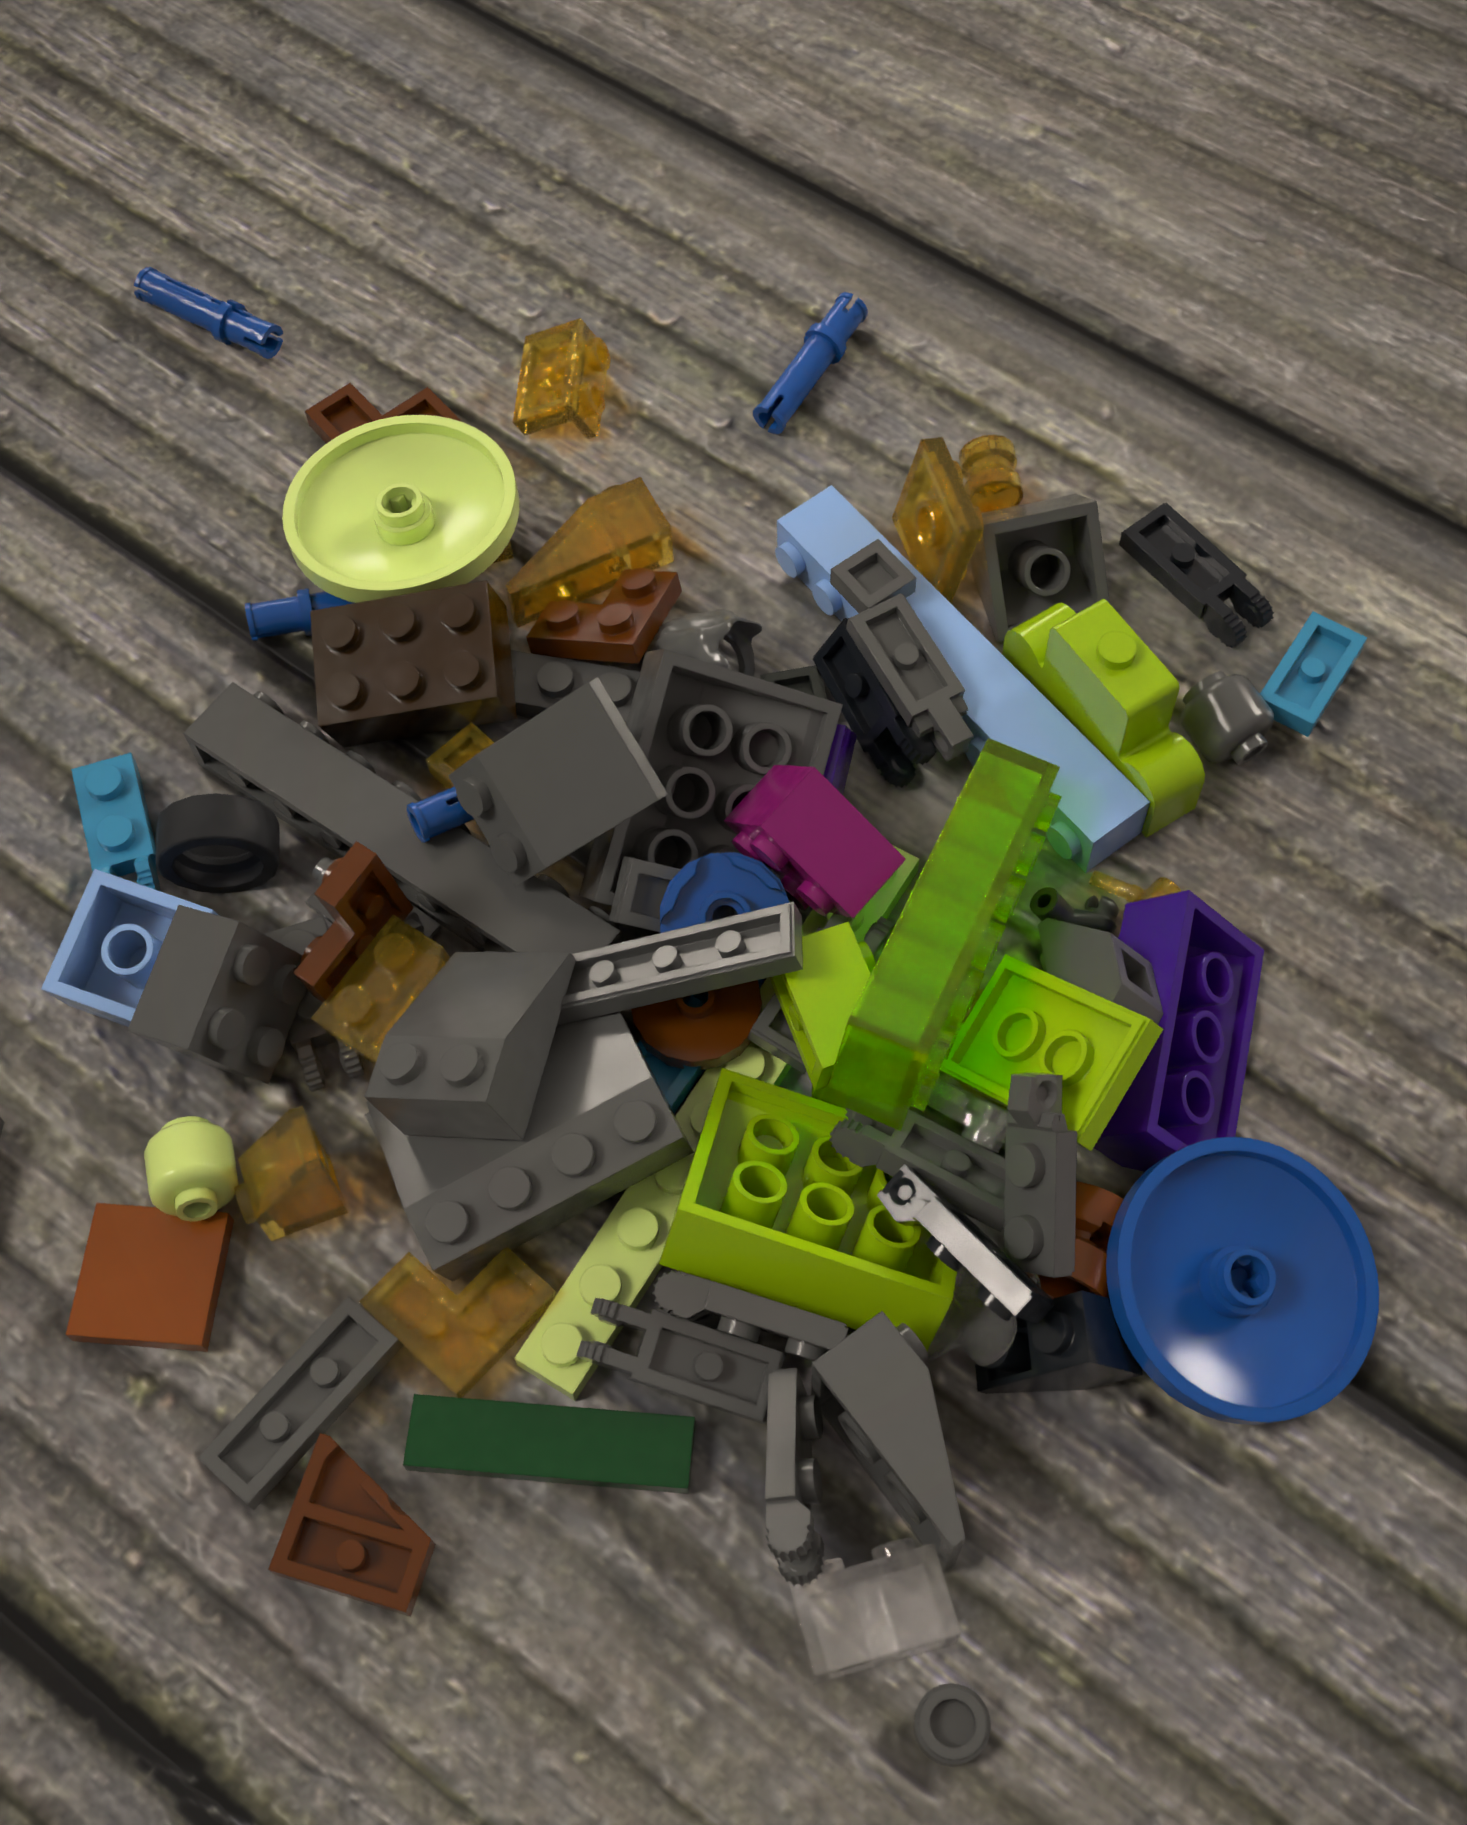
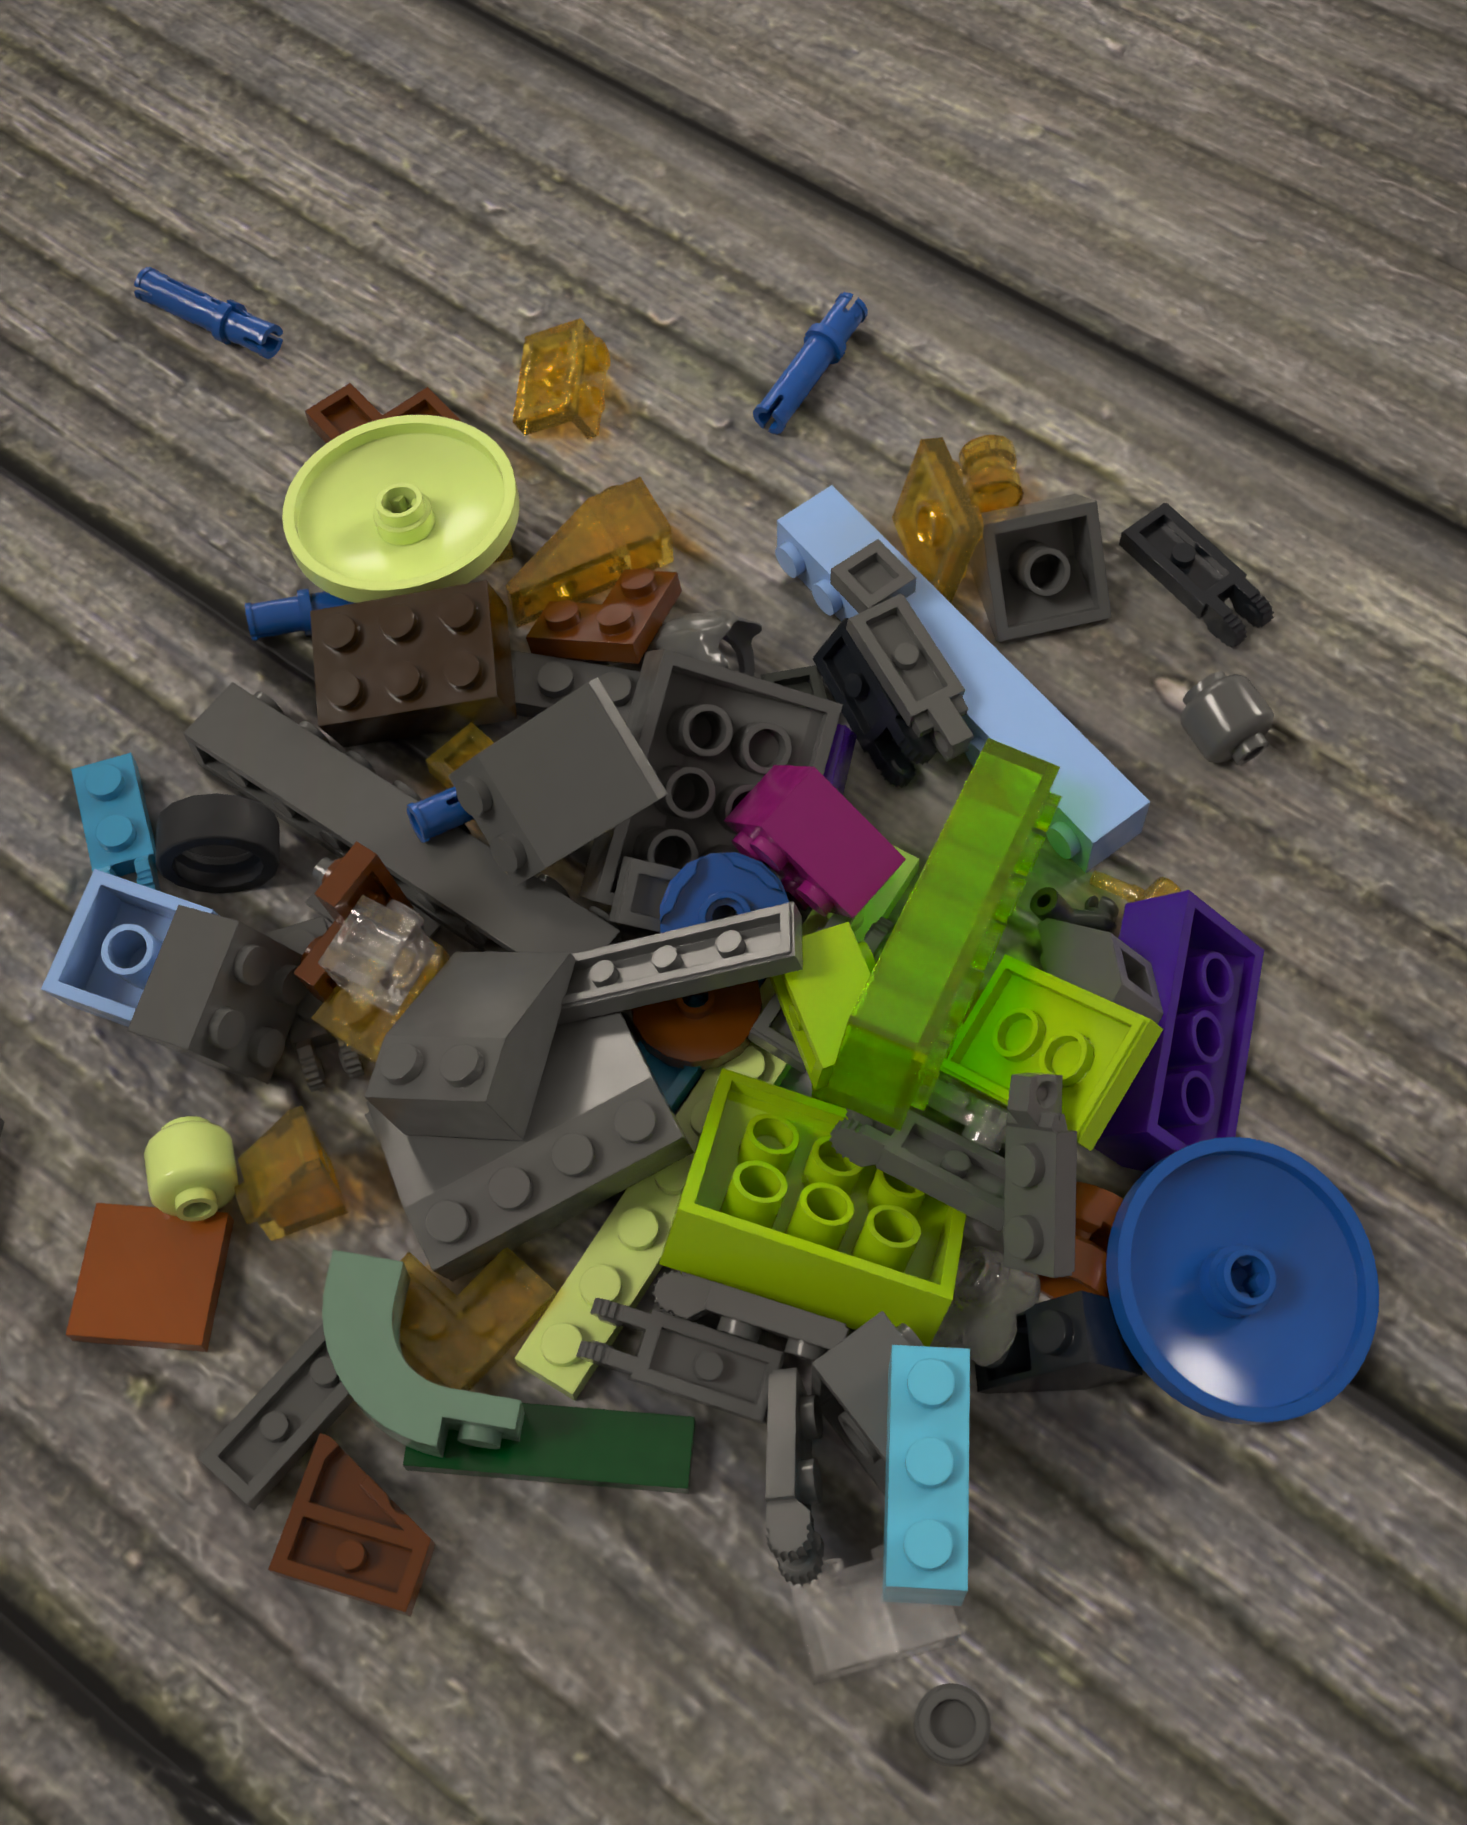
hinge [877,1164,1054,1324] -> none
lime brick [1002,599,1205,838] -> none
dark azure plate [1260,611,1367,737] -> none
none -> clear brick [318,895,437,1016]
none -> sand green arch [322,1250,525,1458]
none -> medium azure brick [882,1345,970,1606]

